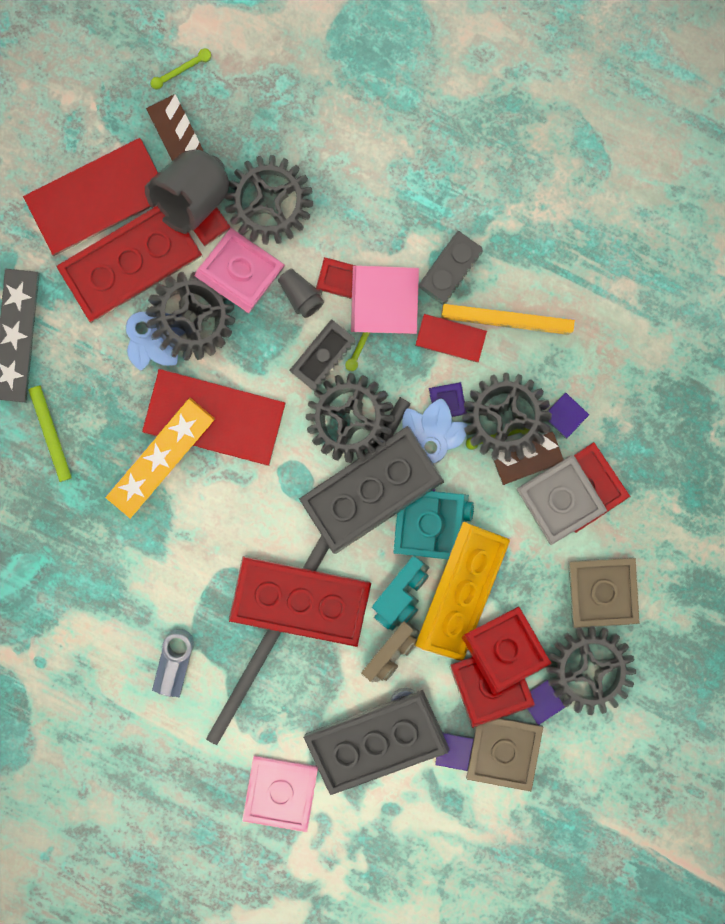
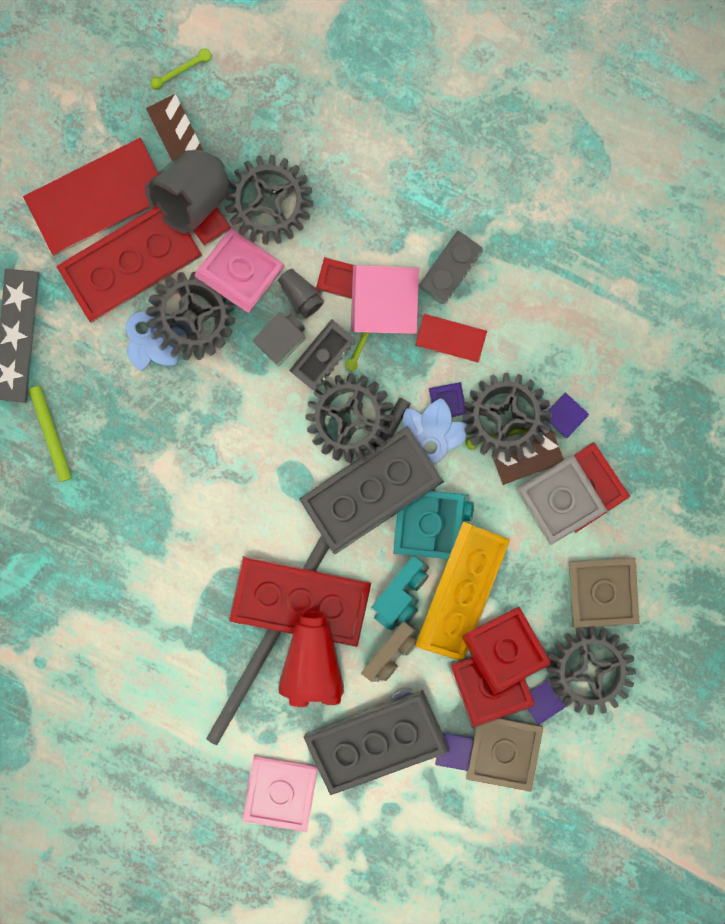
yellow tile [105,398,215,519] -> none
red tile [142,369,286,466] -> none
sand blue piece [152,629,194,698] -> none
yellow tile [441,304,575,335] -> none
none -> dark grey brick [252,312,306,367]
none -> red cone [278,611,344,707]

